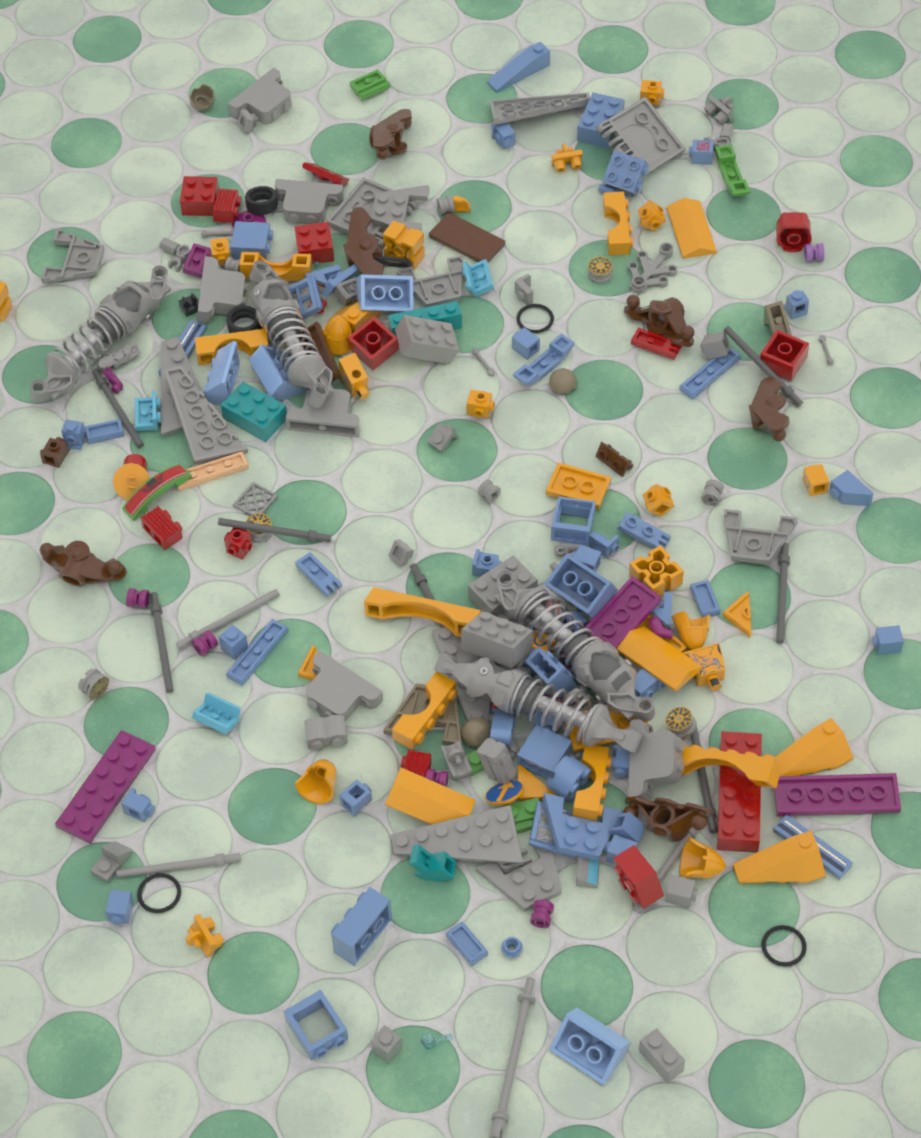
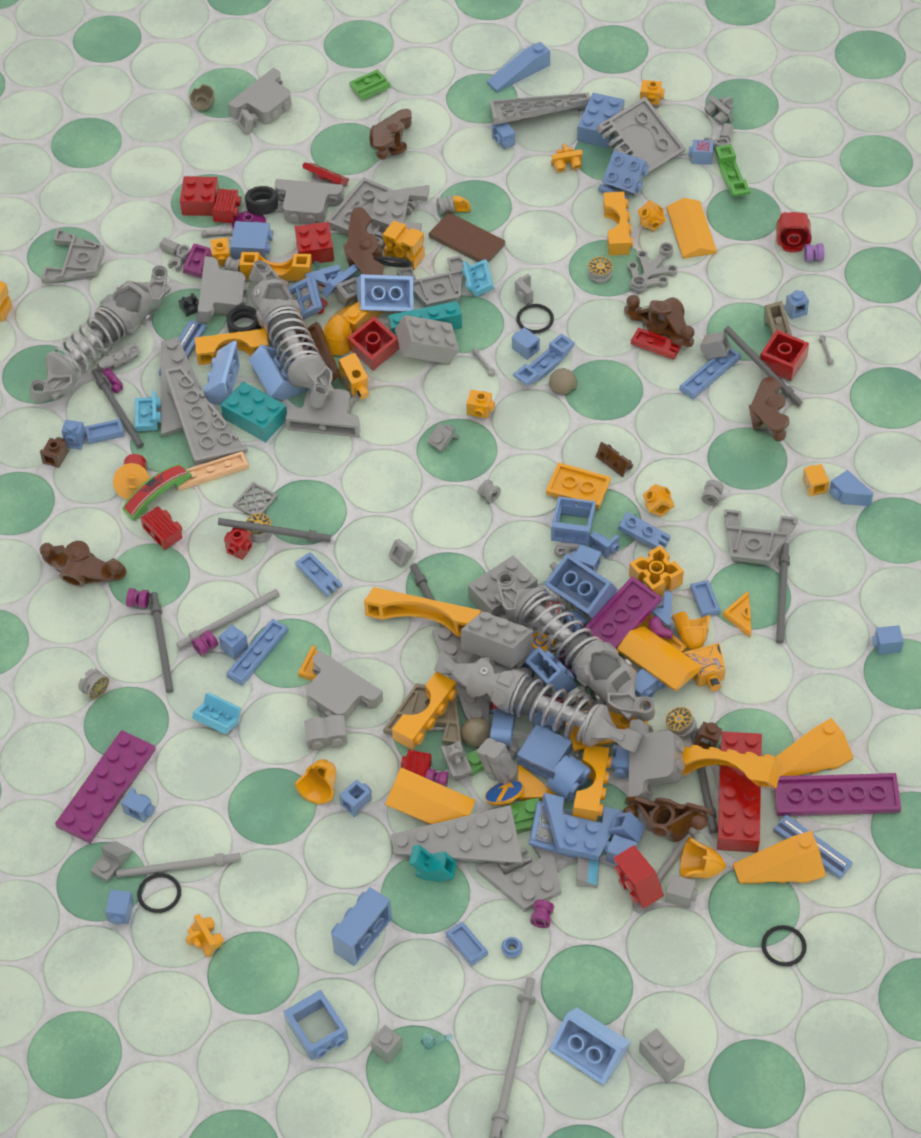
medium blue brick [472,549,502,577] -> none
none -> reddish brown brick [693,721,722,749]

